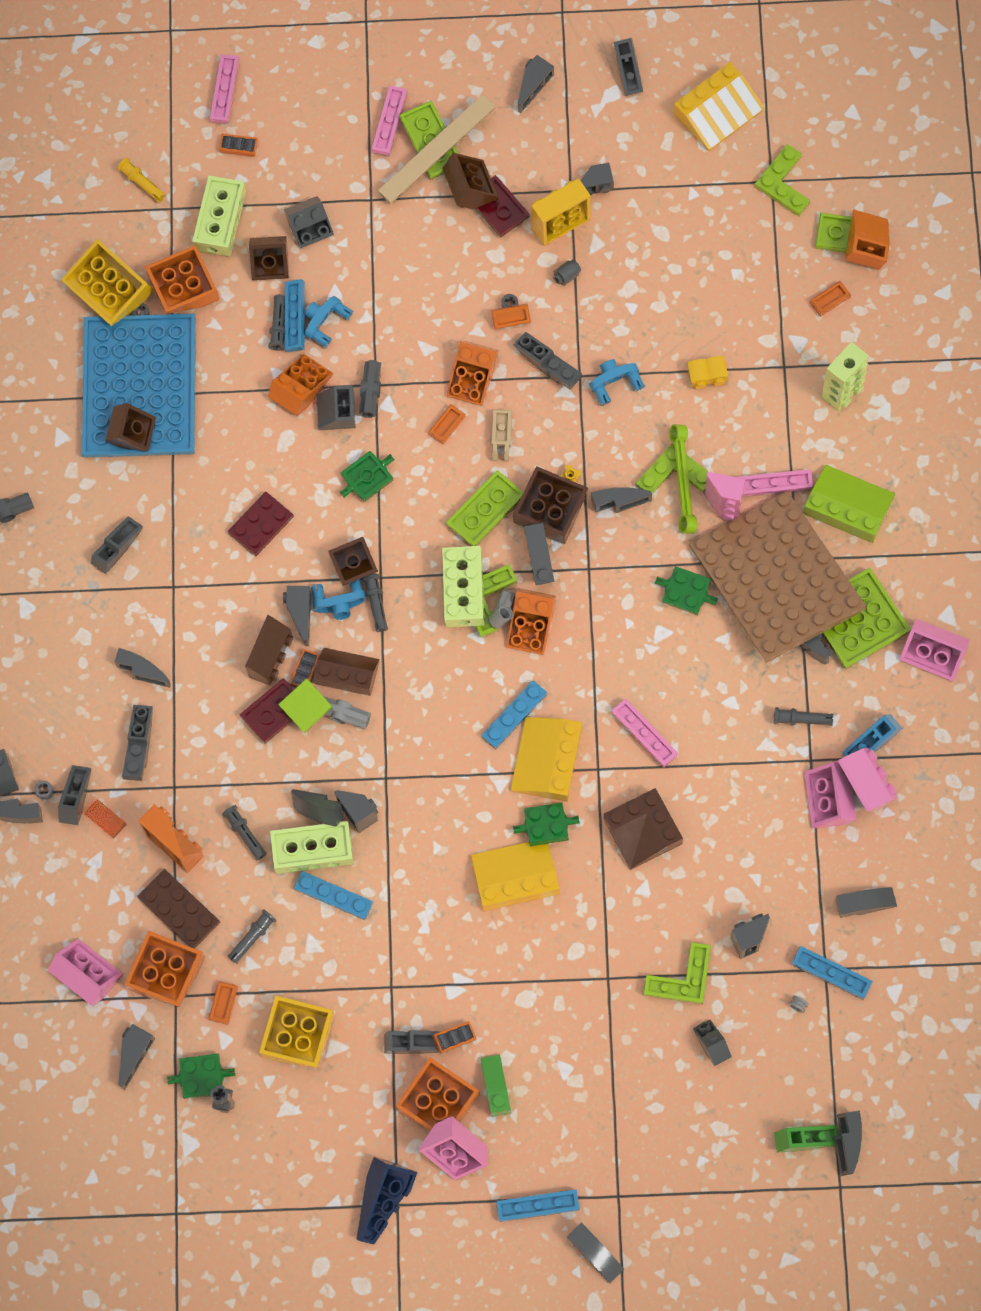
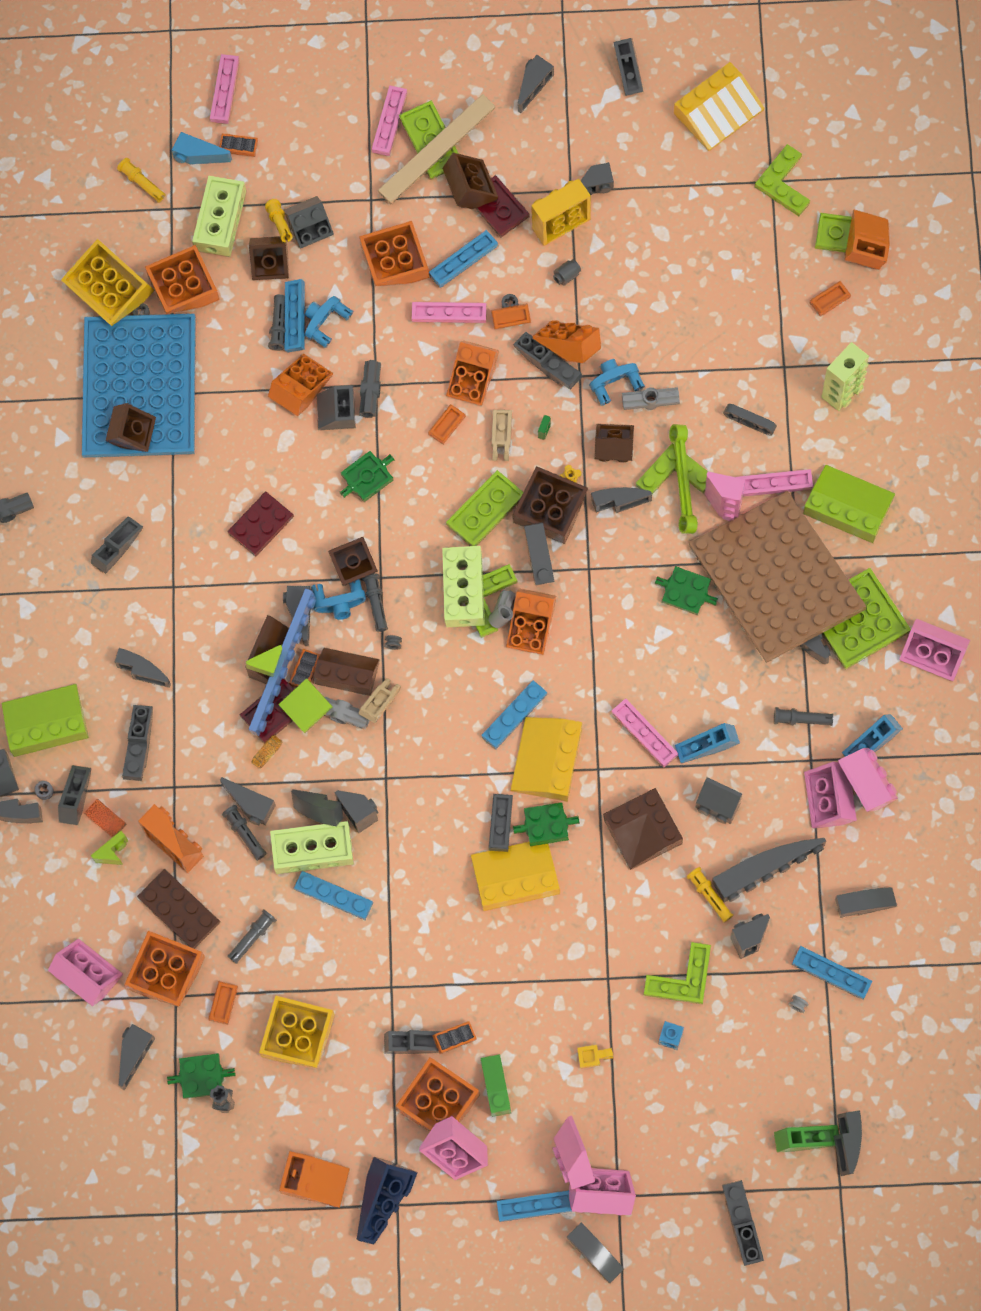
yellow brick [687,356,728,389] -> none
dark grey slope [693,1020,732,1066] -> none
none -> lime slope [2,684,89,757]
none -> lime slope [91,831,128,865]
none -> dark azure slope [172,132,232,165]
none -> dark grey slope [220,777,276,826]
none -> lime slope [246,645,282,677]
none -> medium blue plate [249,589,316,736]
none -> clear yellow beam [251,735,283,769]
none -> yellow pin [265,199,293,242]
none -> orange slope [279,1151,350,1208]
none -> orange slope [359,221,429,286]
none -> tan hinge [359,678,401,723]
none -> dark grey bush [384,635,402,650]
none -> bright pink plate [412,302,486,323]
none -> dark azure plate [429,230,498,288]
none -> dark grey tile [489,794,513,852]
none -> orange slope [533,320,601,363]
none -> green tile [538,415,551,440]
none -> bright pink slope [552,1116,595,1189]
none -> bright pink slope [569,1168,636,1215]
none -> yellow plate [577,1045,613,1069]
none -> reddish brown slope [595,424,634,462]
none -> light grey piece [622,387,680,410]
none -> dark azure brick [659,1021,684,1050]
none -> dark azure slope [675,723,740,763]
none -> yellow pin [686,867,734,923]
none -> dark grey slope [696,777,742,824]
none -> dark grey slope [712,838,826,902]
none -> dark grey slope [722,1180,764,1266]
none -> dark grey beam [723,404,777,436]

